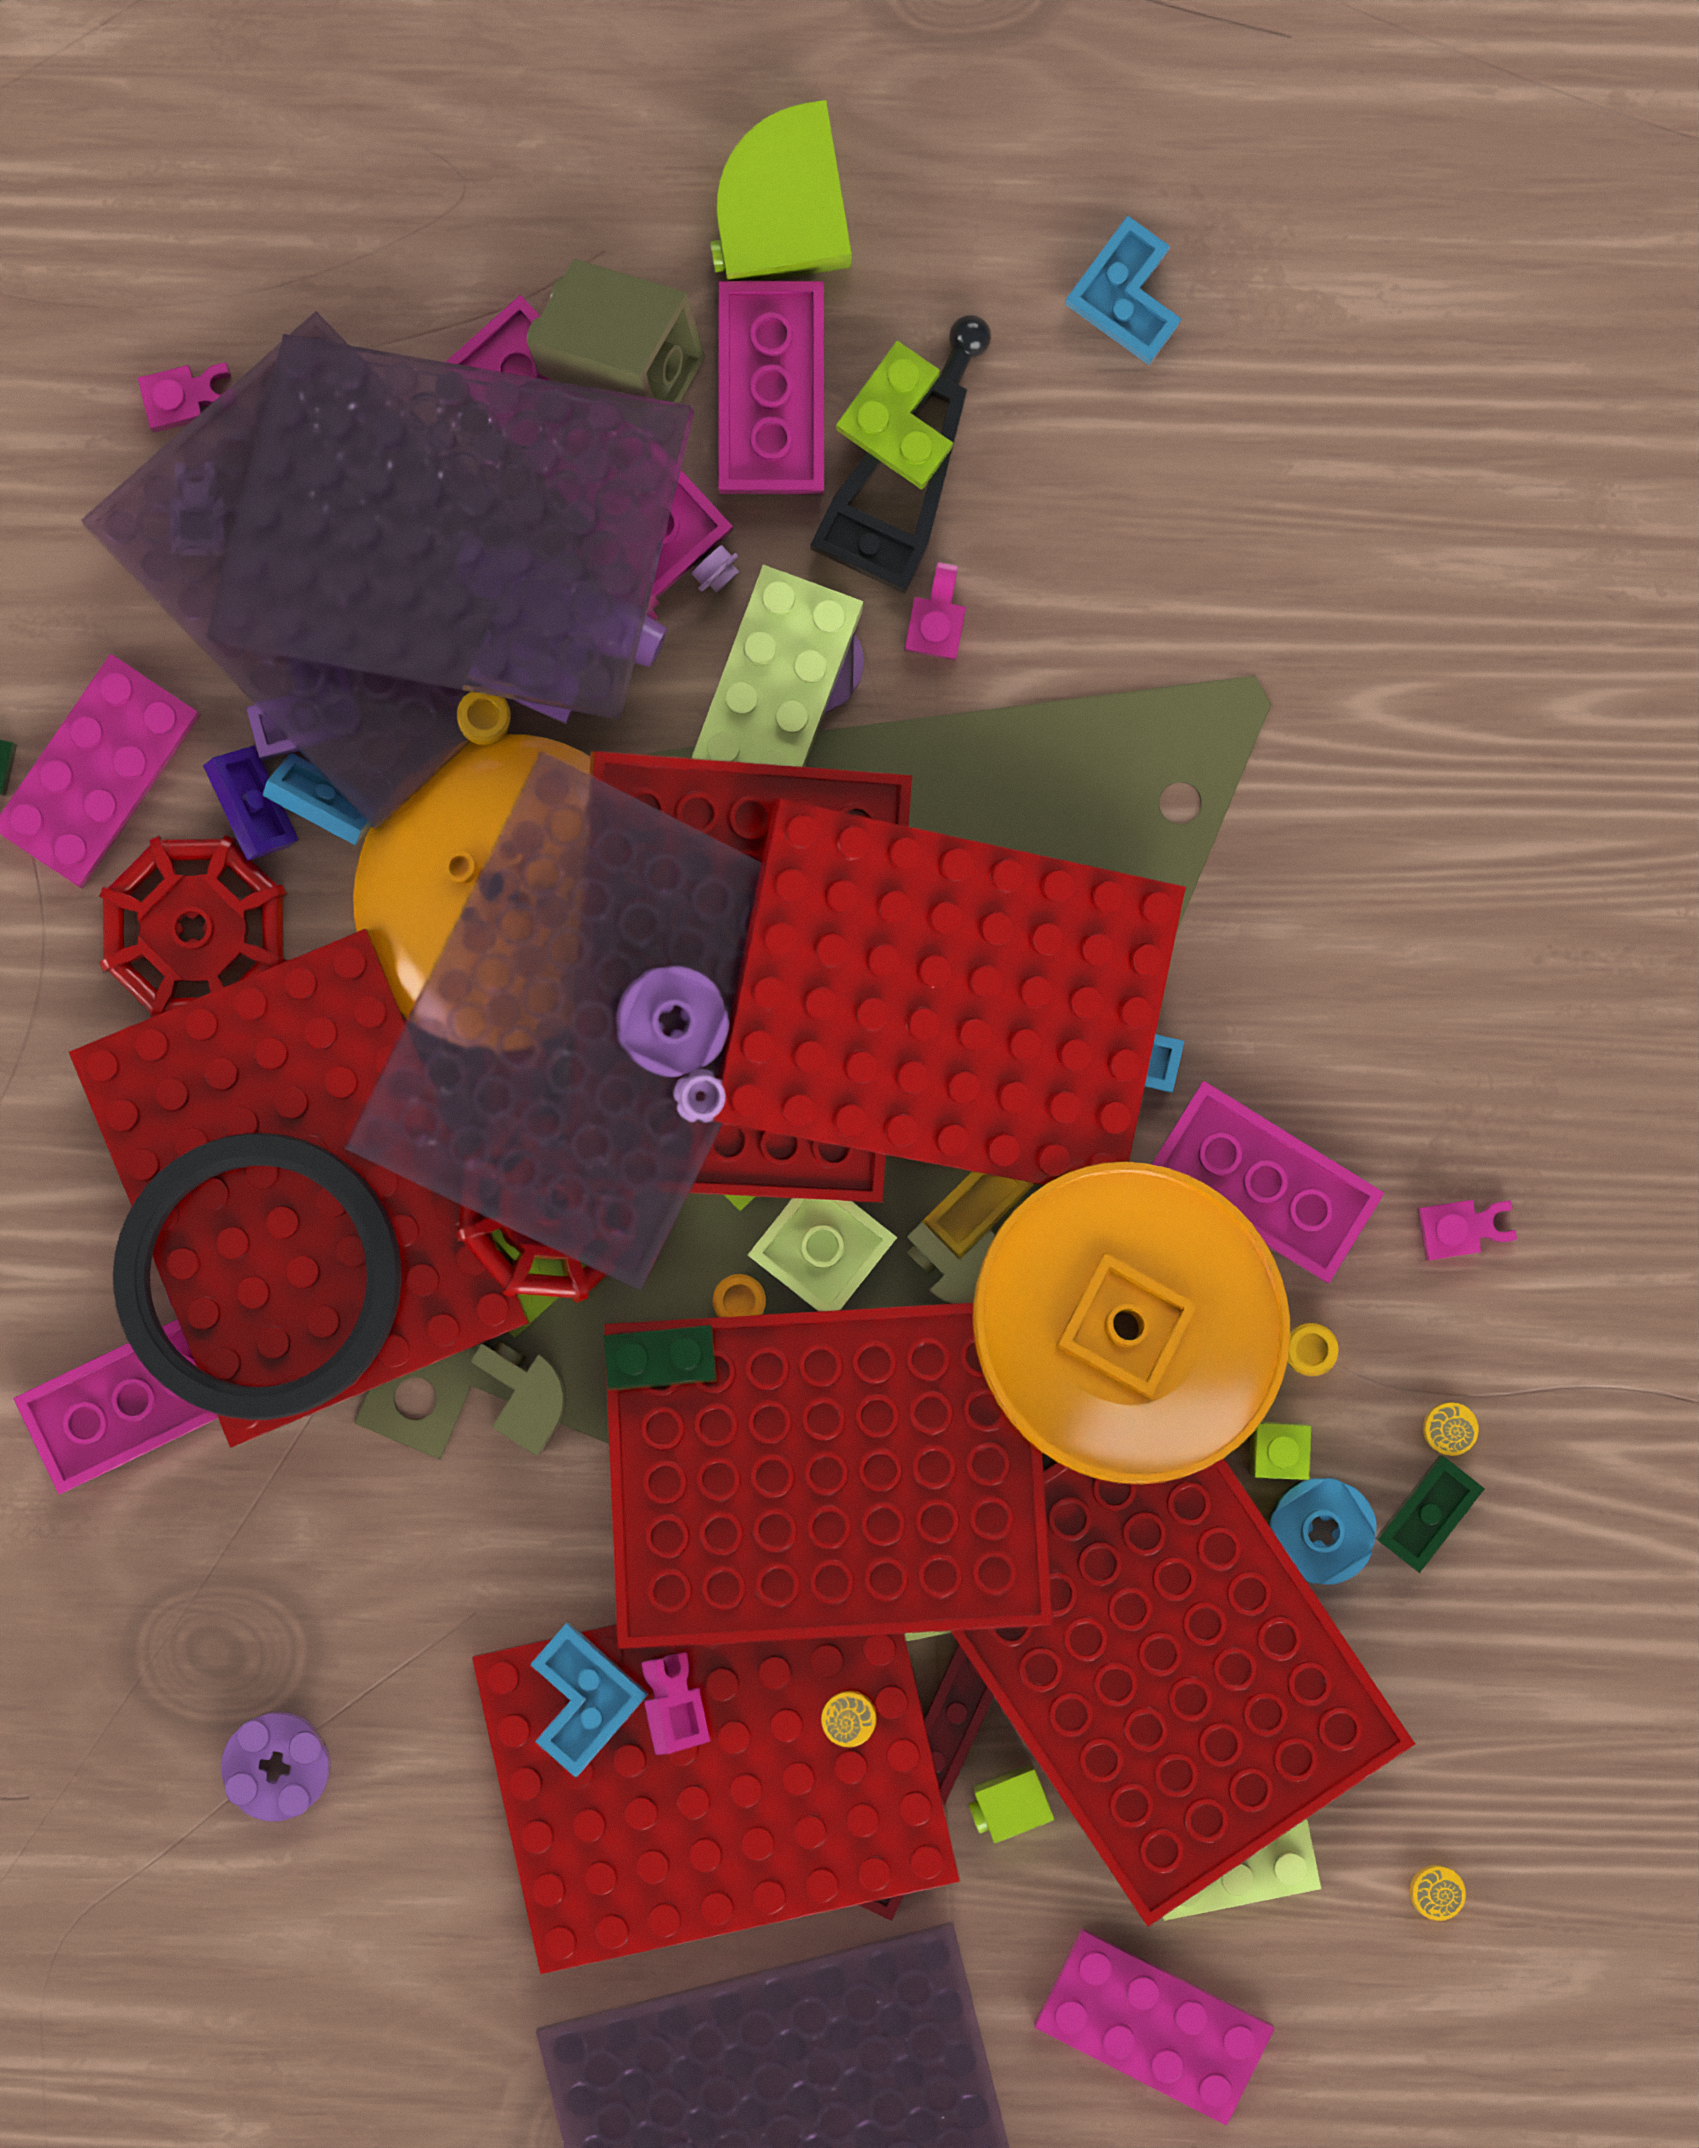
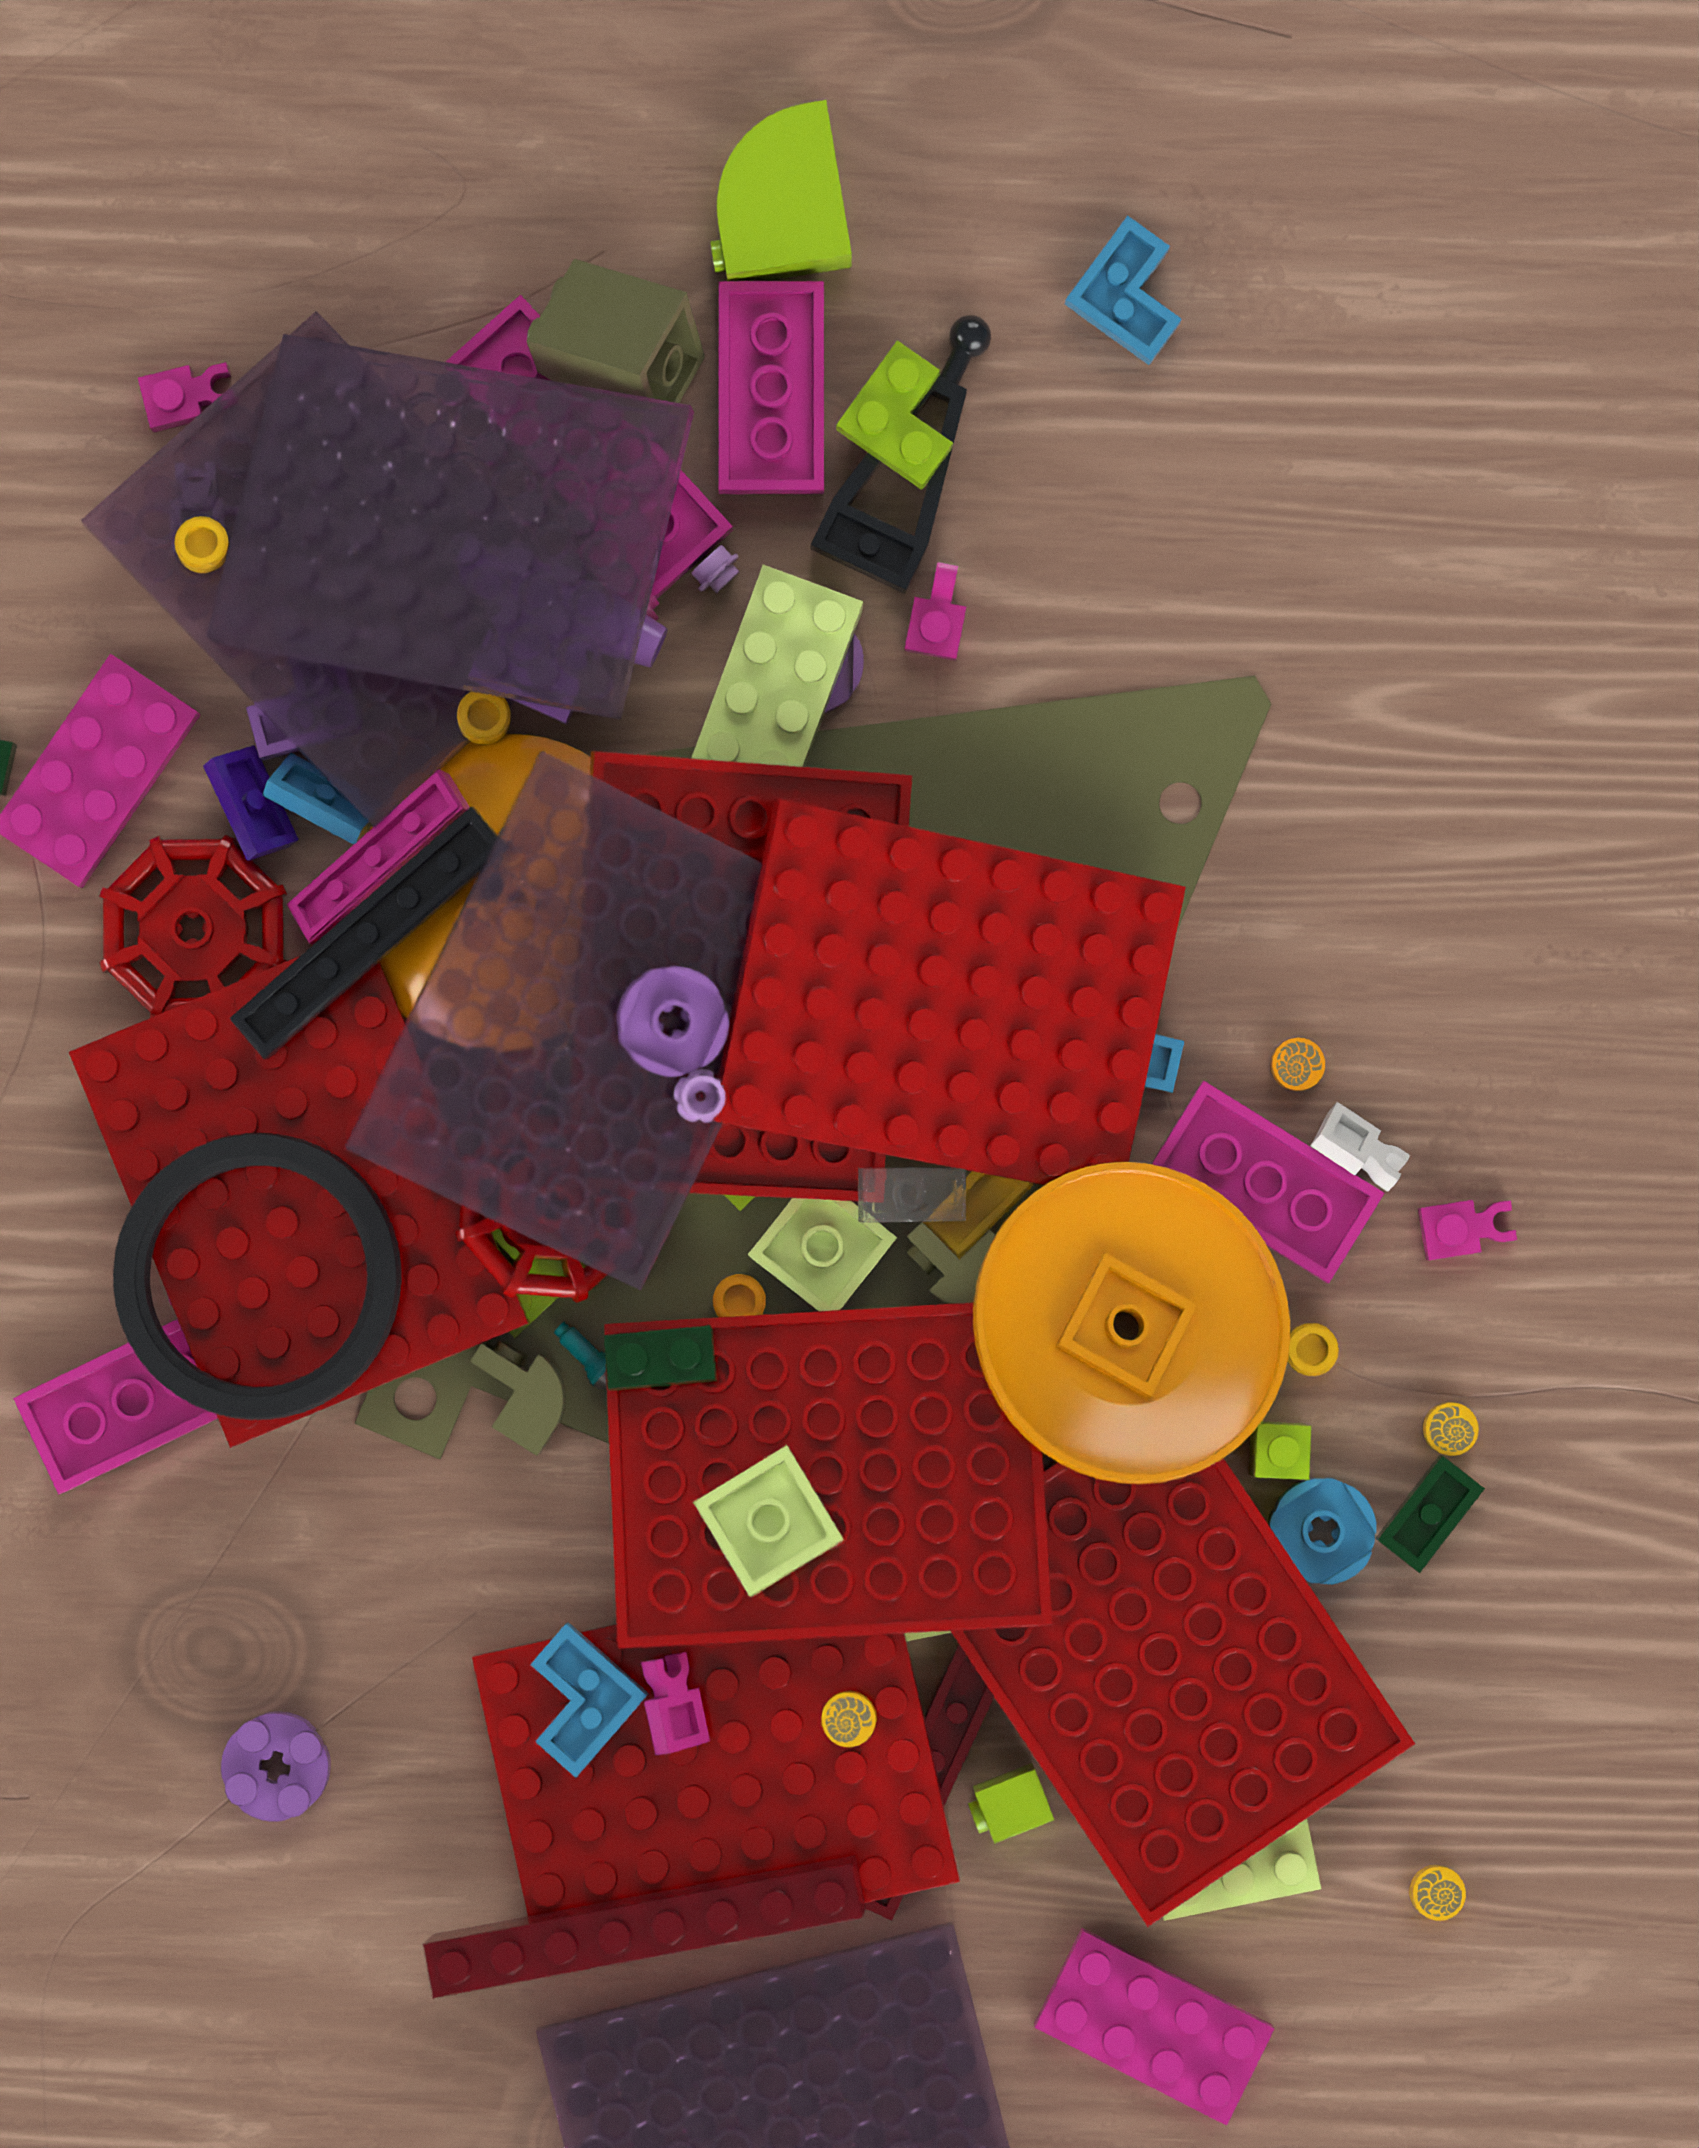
none -> yellow tile [174,516,230,573]
none -> black tile [229,806,509,1059]
none -> dark pink tile [287,769,470,945]
none -> dark red brick [423,1855,866,1998]
none -> teal piece [553,1321,607,1390]
none -> yellowish green plate [694,1446,844,1597]
none -> clear plate [858,1167,966,1223]
none -> tile [1270,1037,1325,1091]
none -> white plate [1311,1102,1410,1192]

